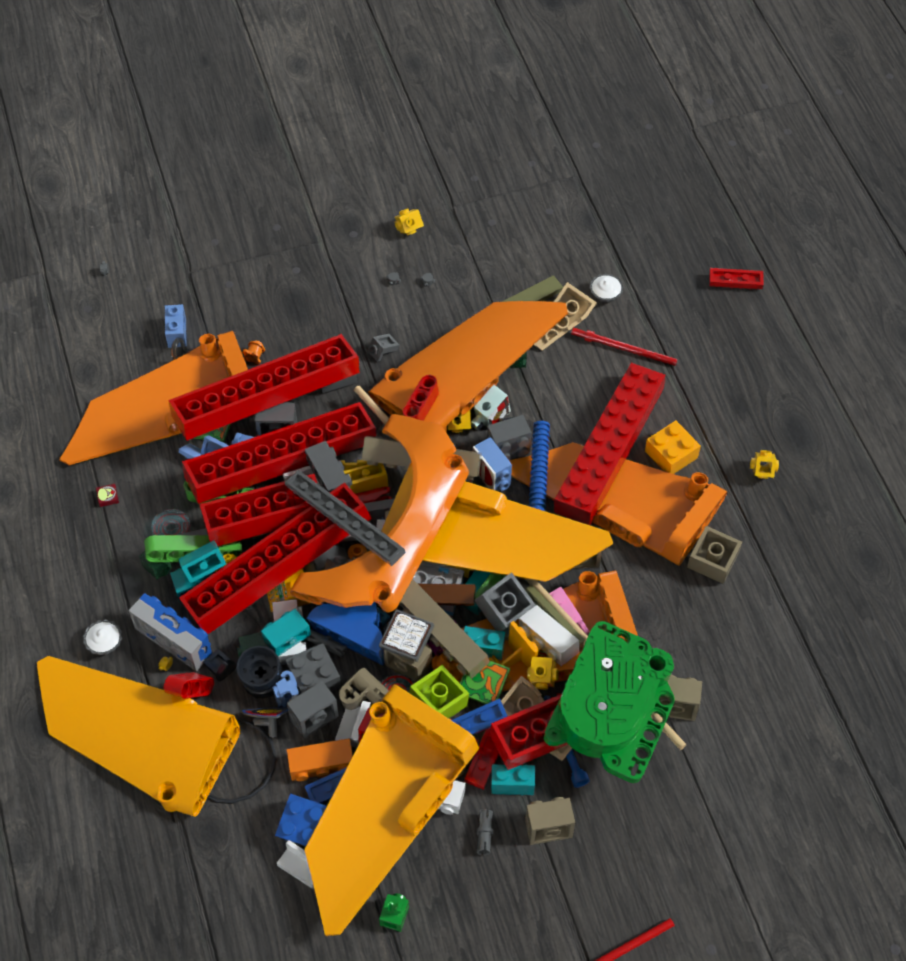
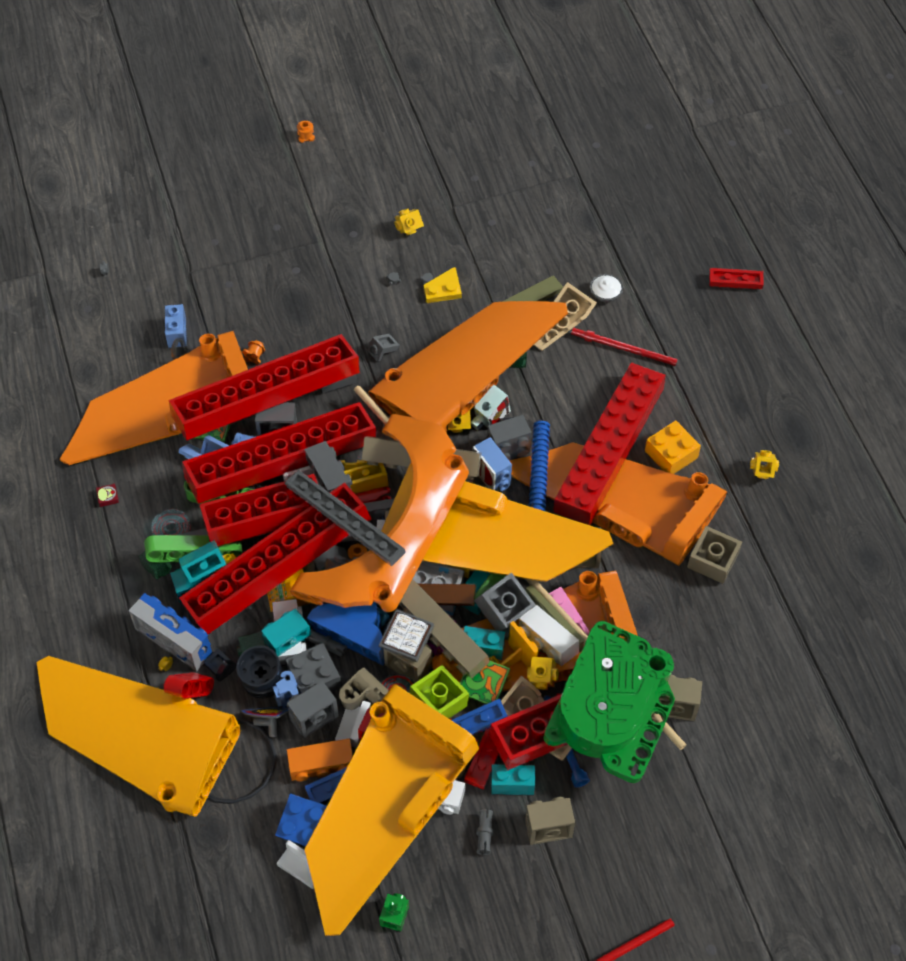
white piece [83,619,122,655] -> none
red beam [403,375,439,421] -> none
none -> orange brick [297,121,315,143]
none -> yellow wing [424,267,462,303]

